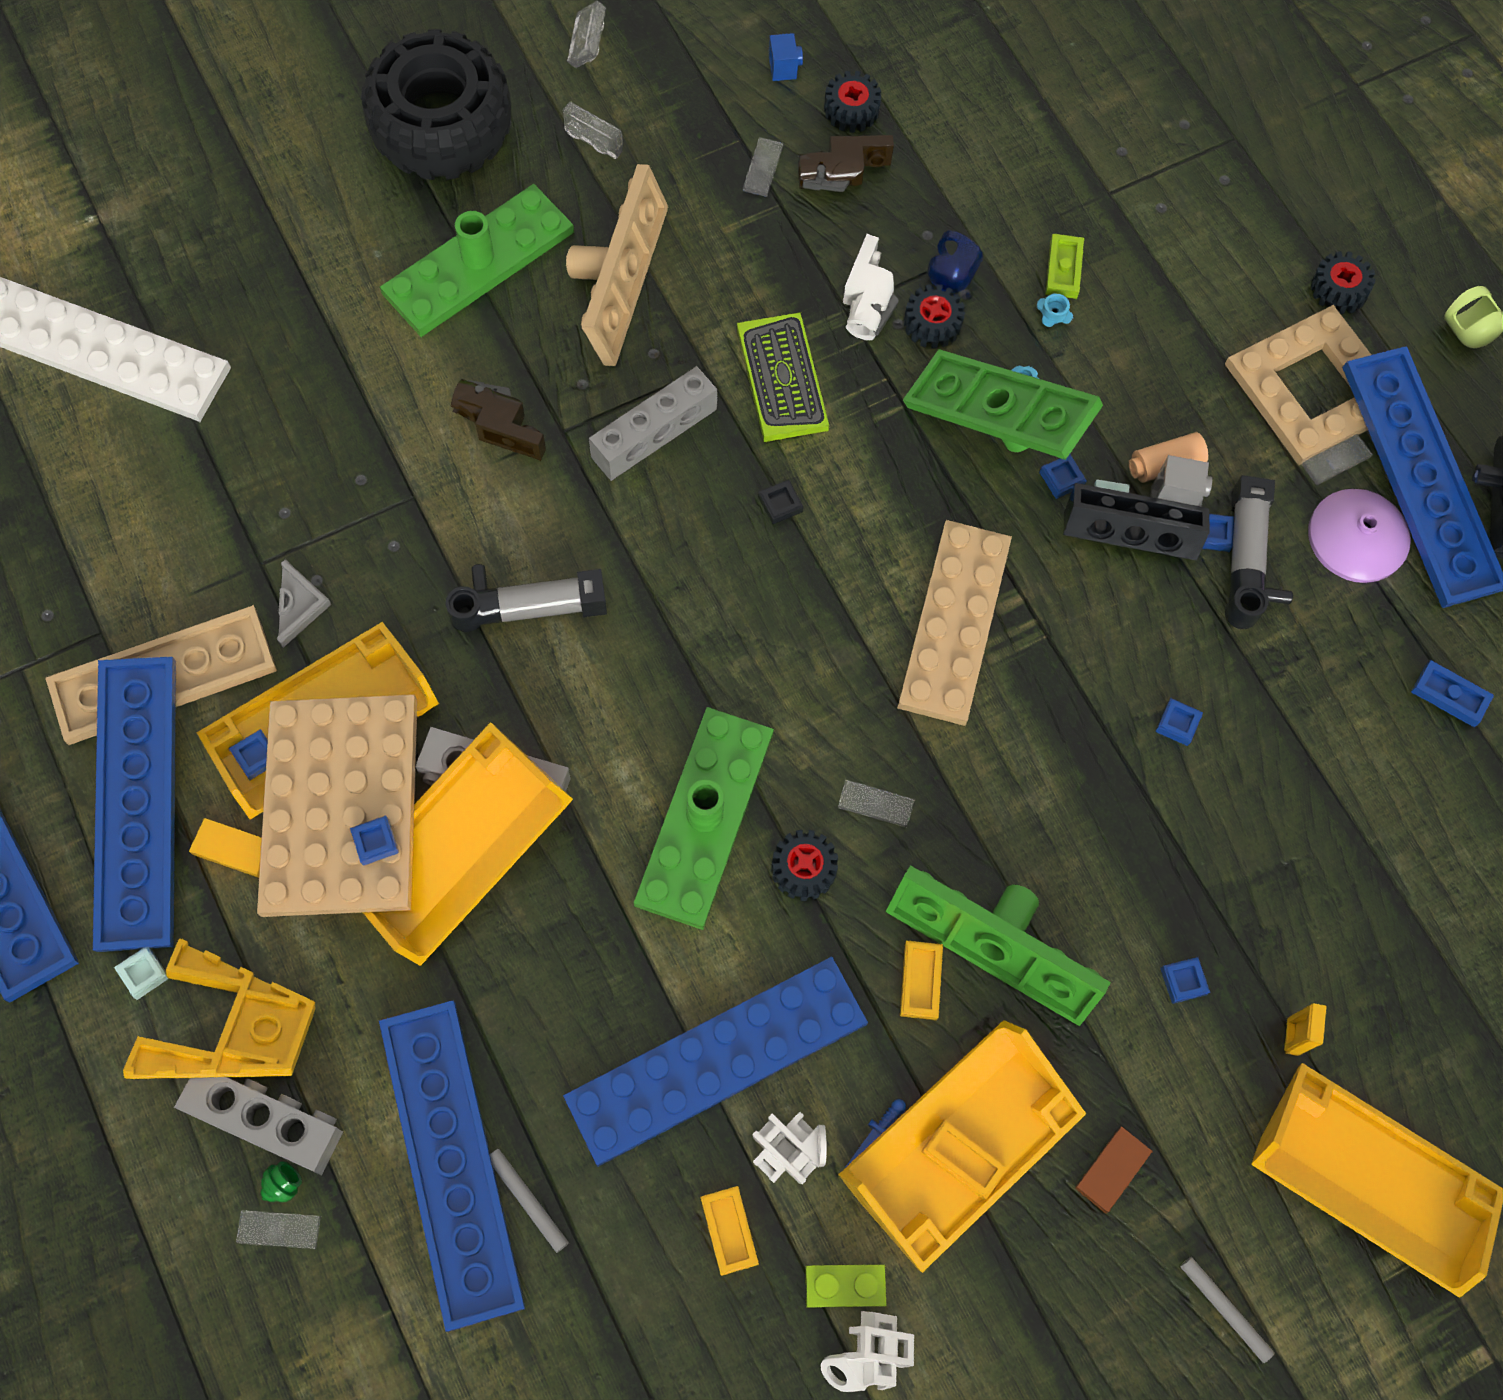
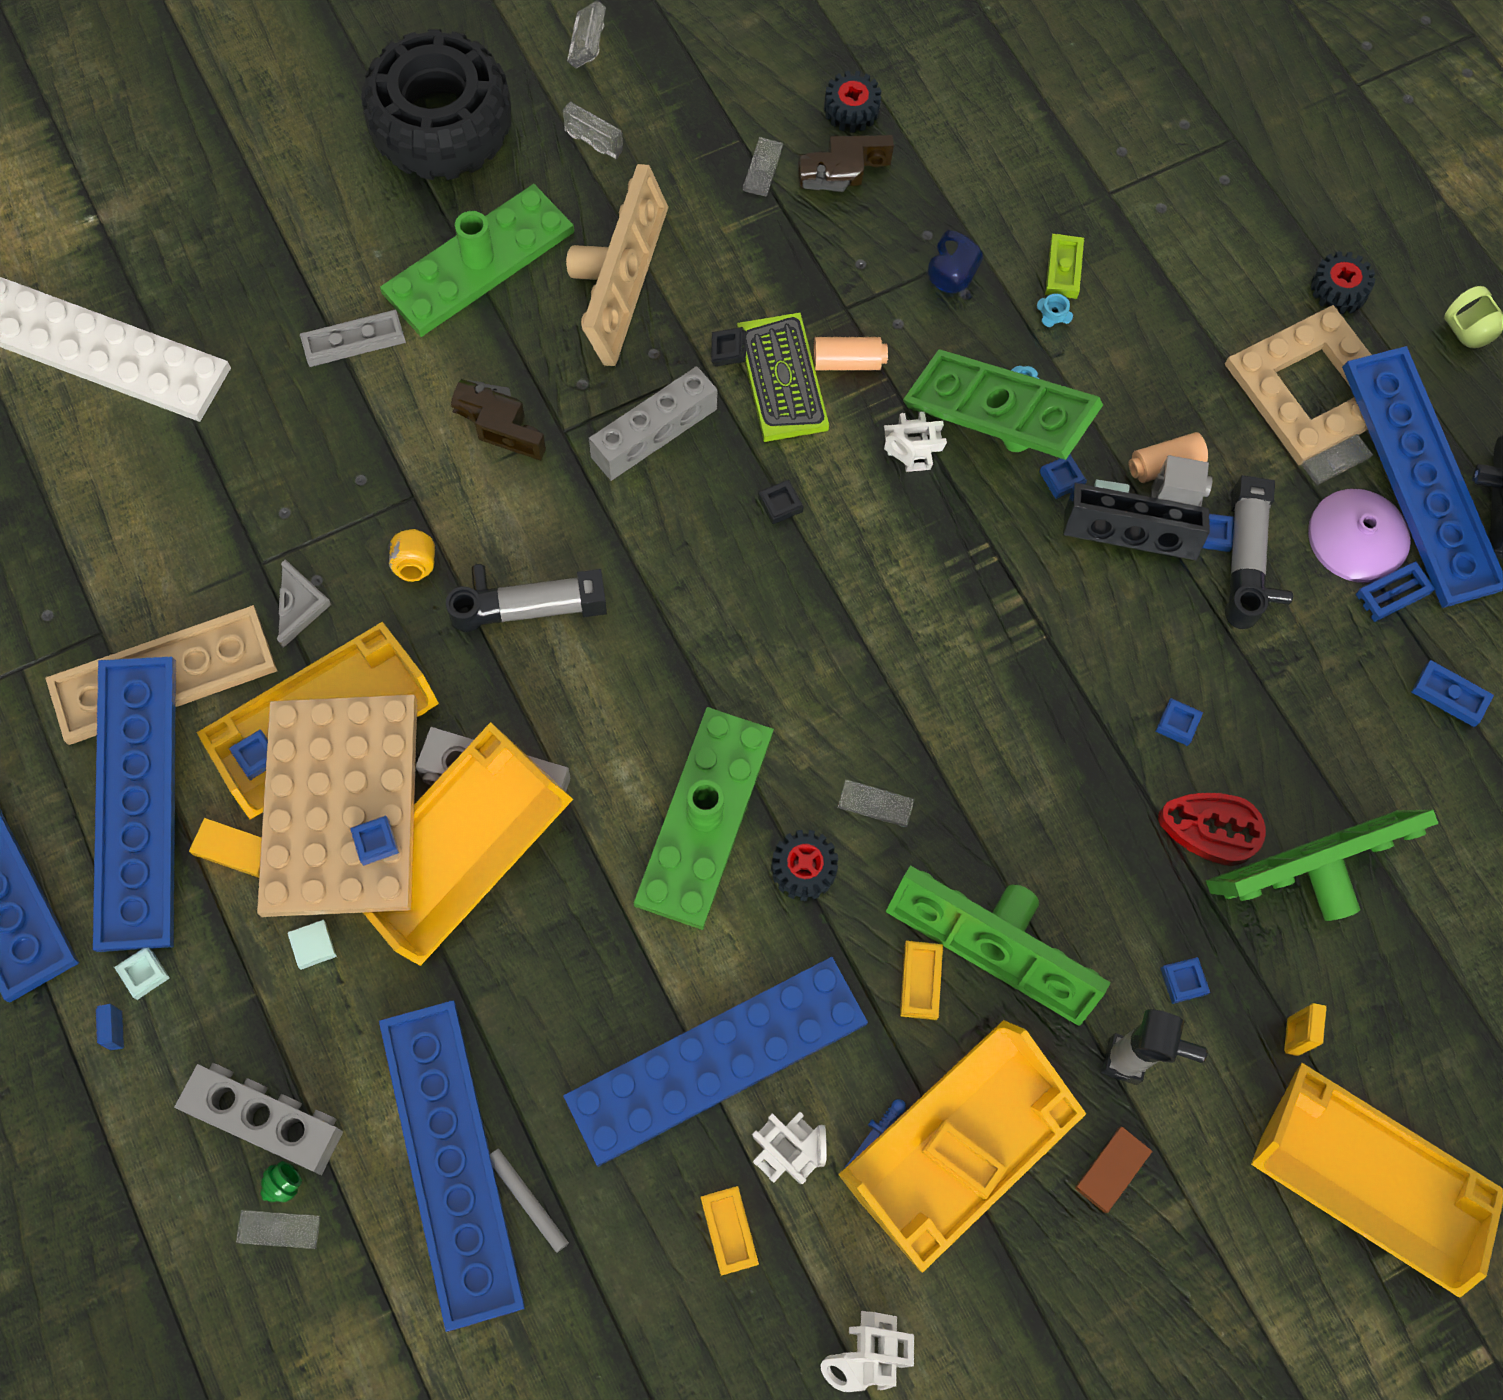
yellow wing [123,939,315,1079] -> none
blue plate [768,33,803,81] -> none
lime plate [805,1265,886,1308] -> none
white plate [843,234,898,340] -> none
tan plate [897,520,1012,726] -> none
black wheel [904,284,965,349] -> none
light grey bar [1180,1256,1275,1363] -> none
none -> blue tile [96,1004,124,1050]
none -> light aqua tile [288,920,337,970]
none -> light grey tile [300,309,406,367]
none -> yellow head [389,529,435,582]
none -> black tile [711,327,746,367]
none -> light nougat brick [814,337,888,370]
none -> white piece [884,412,947,472]
none -> black piece [1100,1009,1208,1085]
none -> red piece [1158,793,1266,866]
none -> bright green plate [1206,810,1438,921]
none -> blue tile [1355,561,1435,622]

